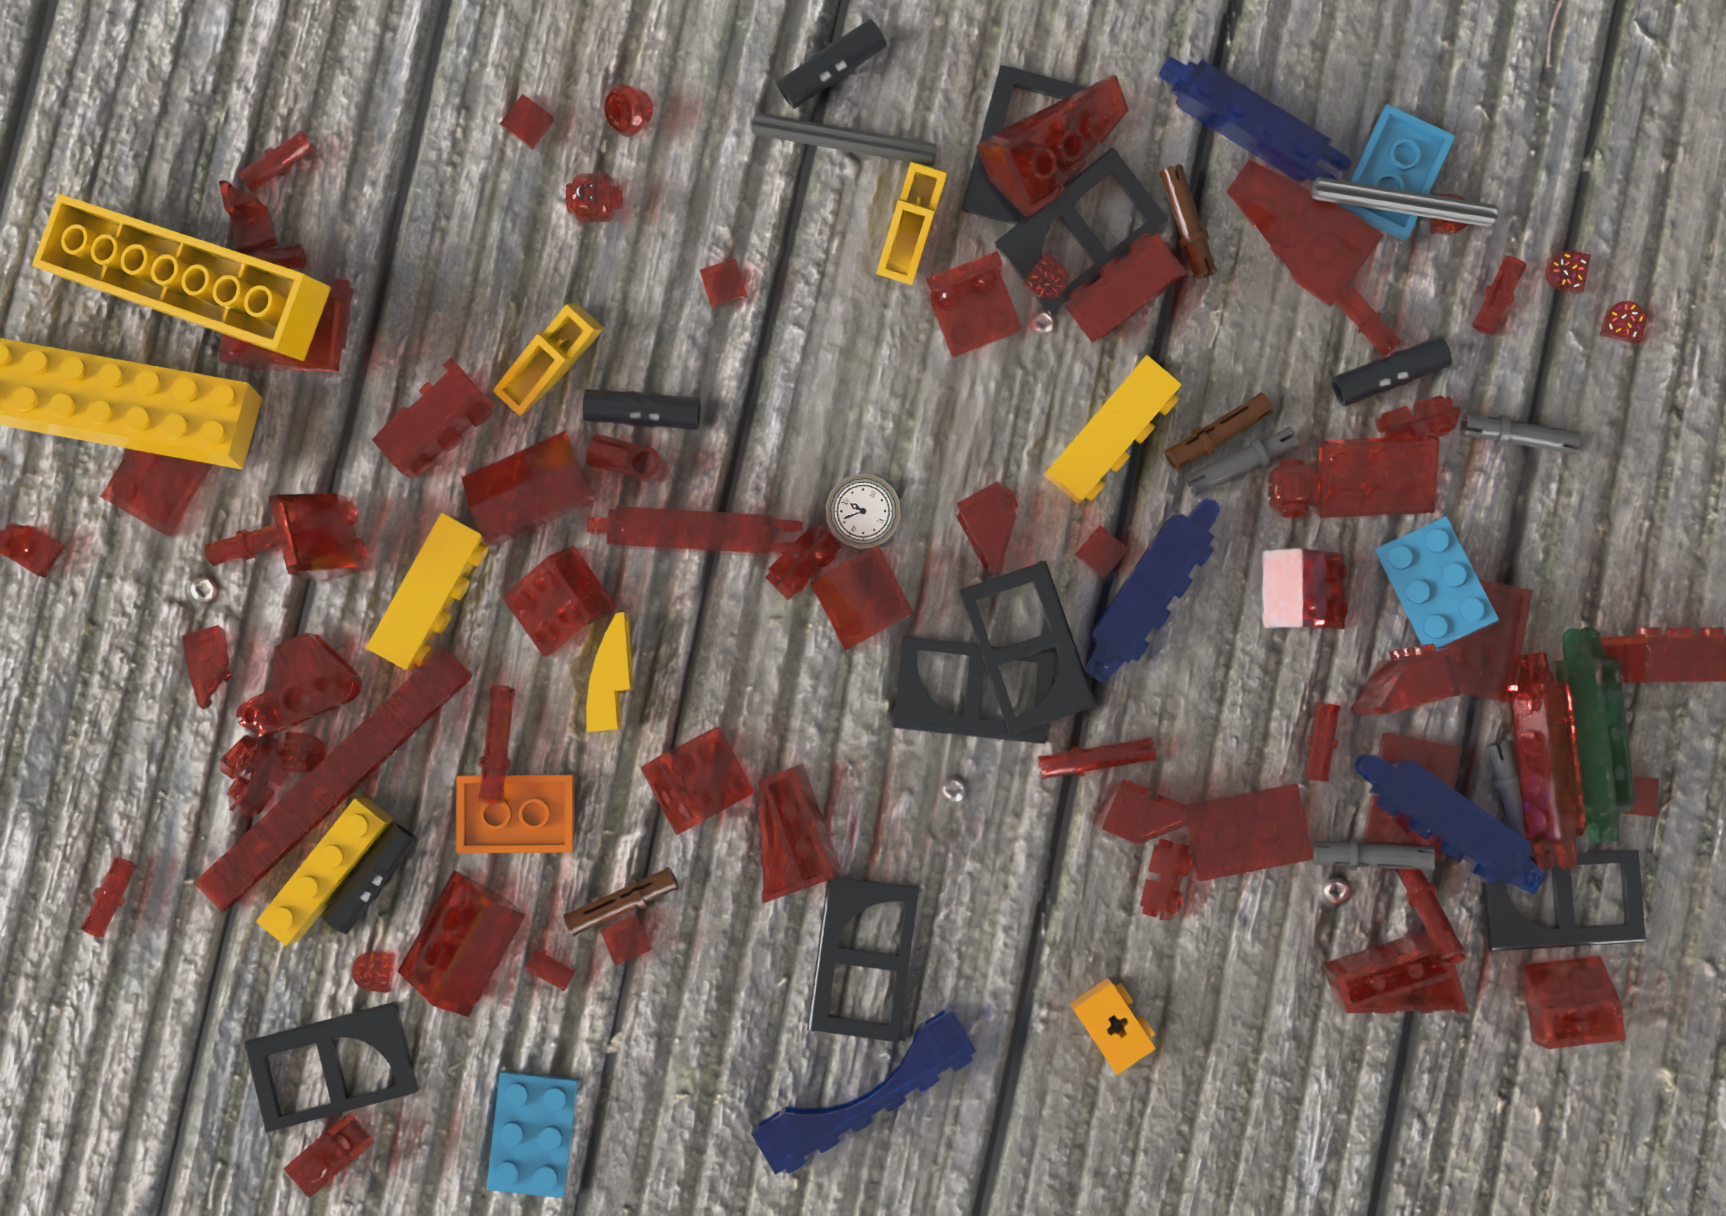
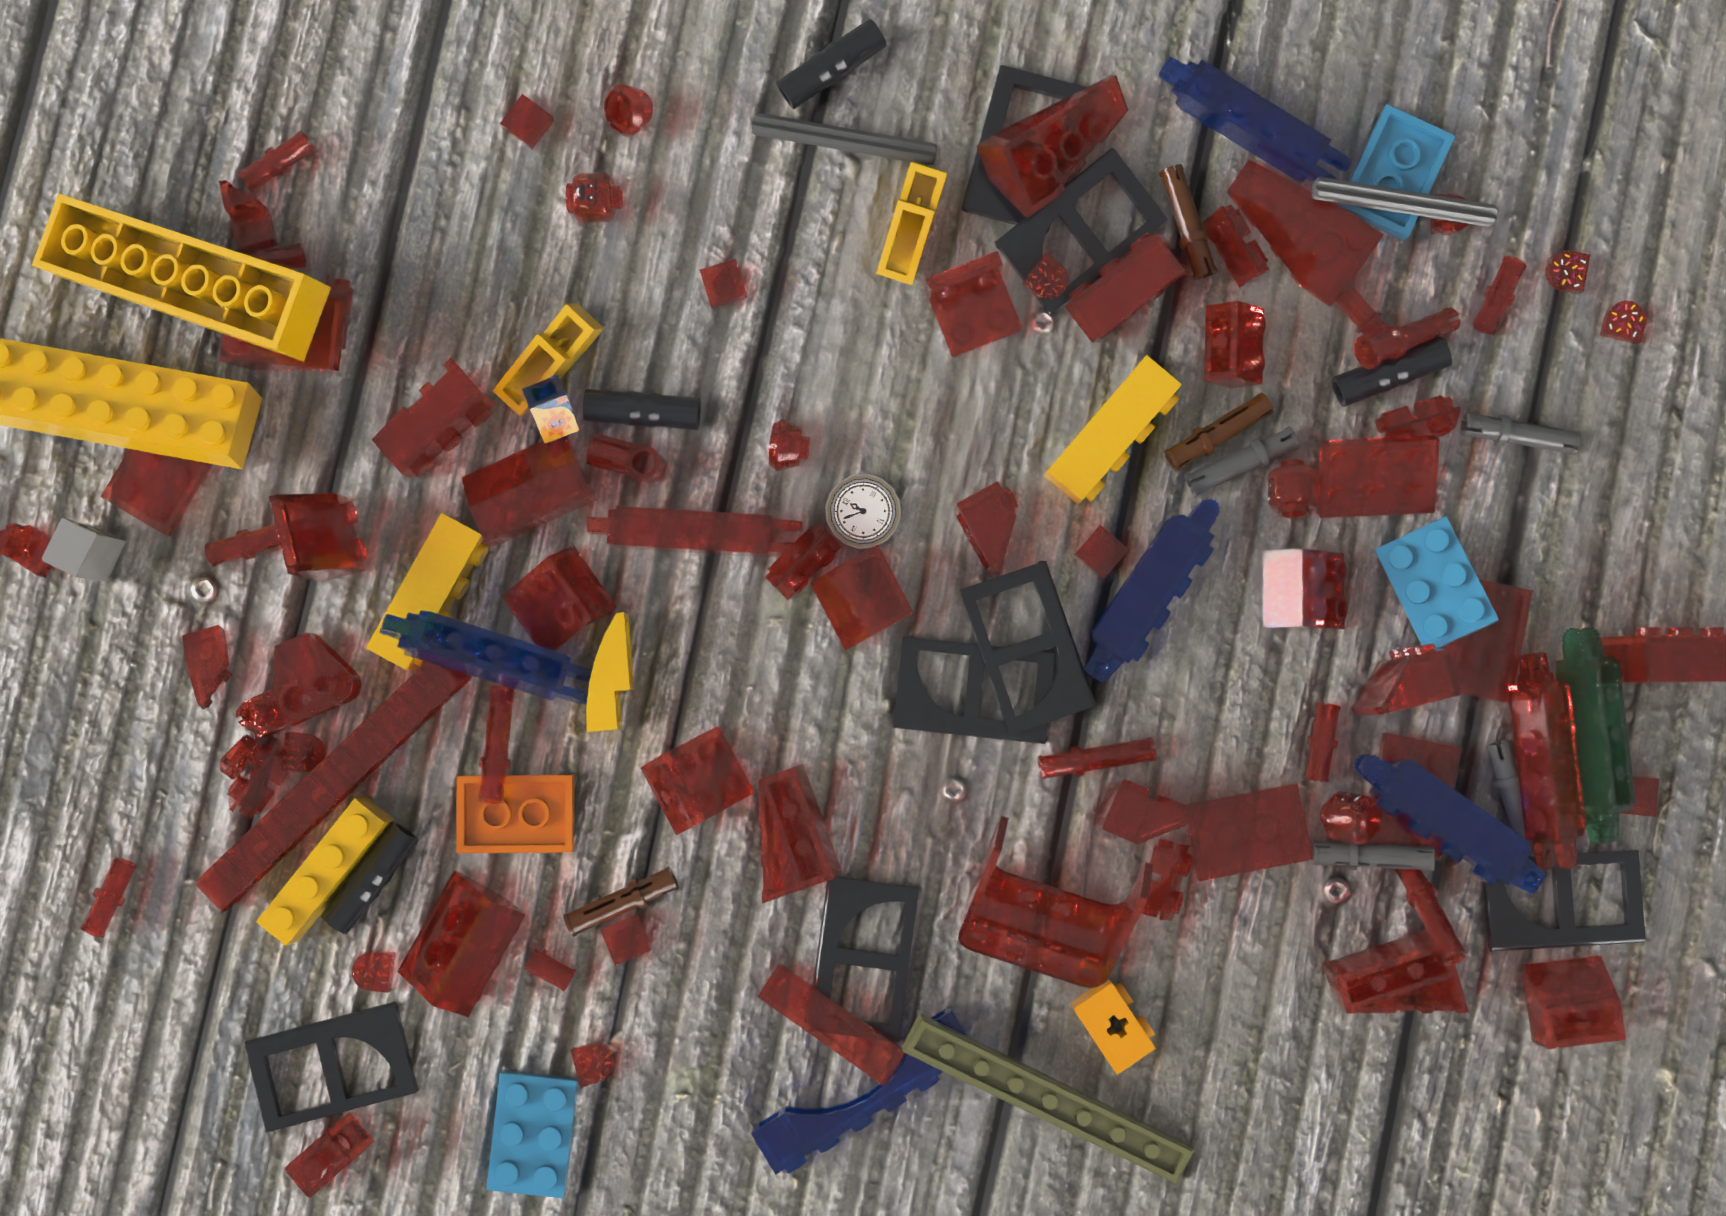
none -> light grey panel [42,518,127,582]
none -> clear blue hinge [379,610,592,704]
none -> brick [522,375,580,444]
none -> clear red tile [570,1042,615,1088]
none -> clear red tile [757,964,906,1086]
none -> clear red cone [769,419,810,471]
none -> olive tile [902,1013,1194,1184]
none -> clear red windscreen [958,816,1153,988]
none -> clear red hinge [1202,204,1270,288]
none -> clear red brick [1204,301,1266,388]
none -> clear red head [1320,791,1382,845]
none -> clear red pin [1354,307,1461,369]

